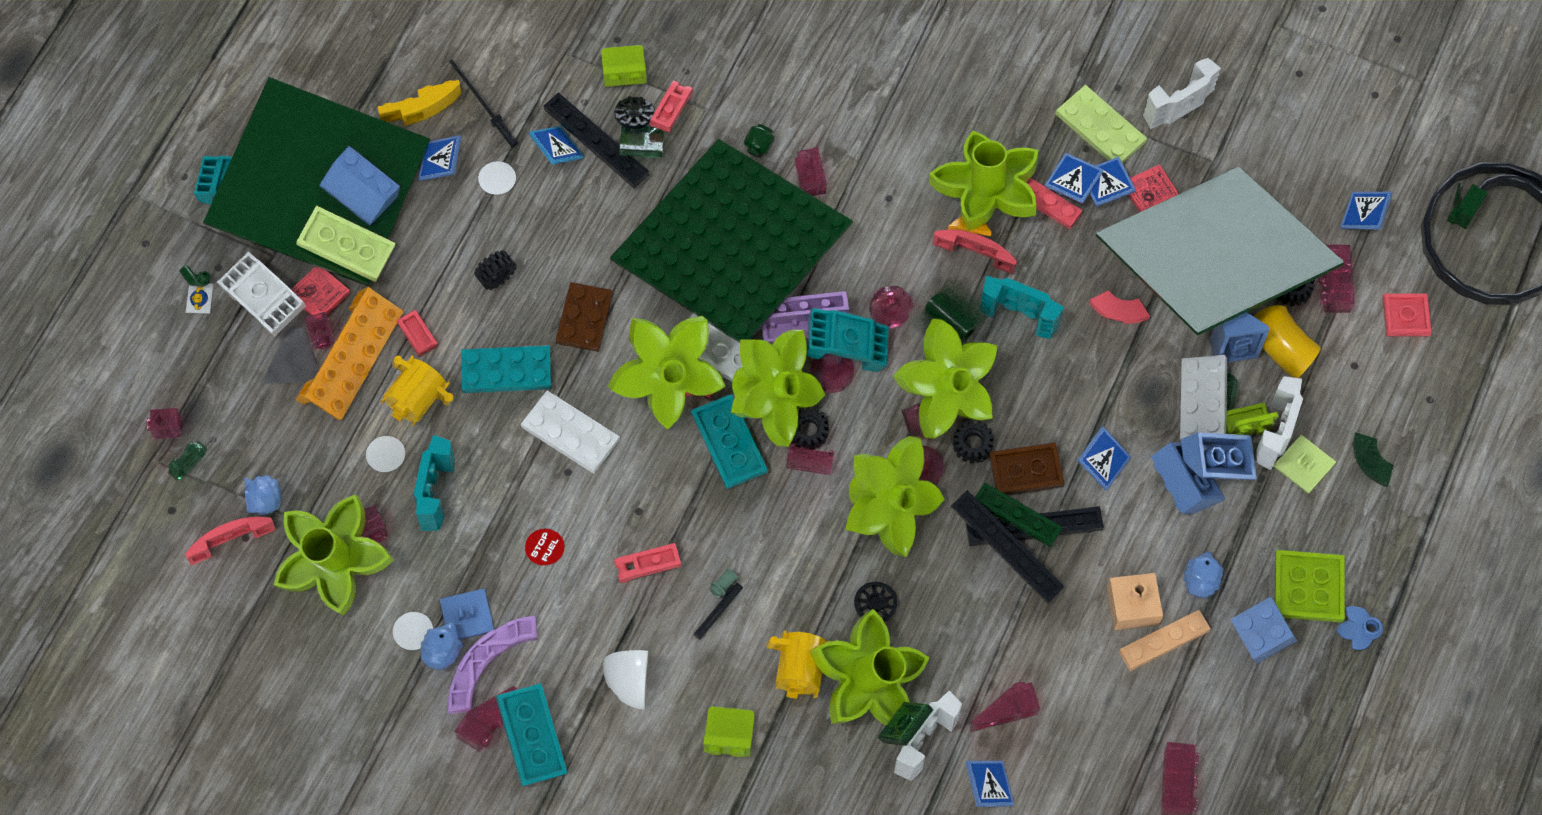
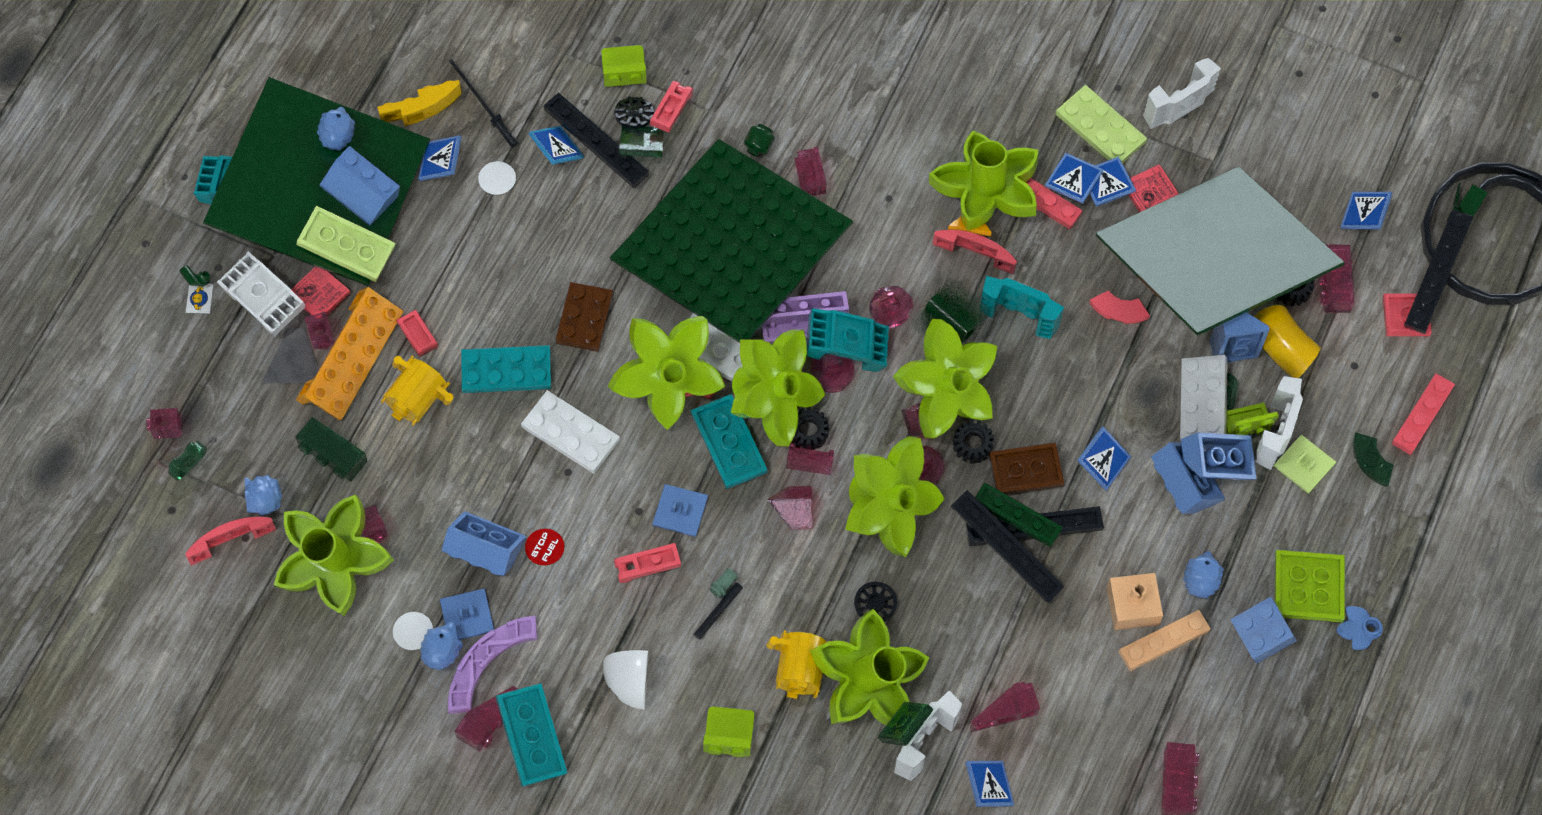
white sticker [366,436,405,472] -> none
teal plate [413,435,455,531] -> none
black tyre [474,250,517,290] -> none
none -> clear green brick [295,417,368,482]
none -> medium blue animal [317,107,355,151]
none -> medium blue slope [442,511,526,576]
none -> medium blue piece [652,484,708,537]
none -> clear pink slope [767,486,813,530]
none -> coral plate [1392,373,1455,455]
none -> black plate [1404,209,1474,334]

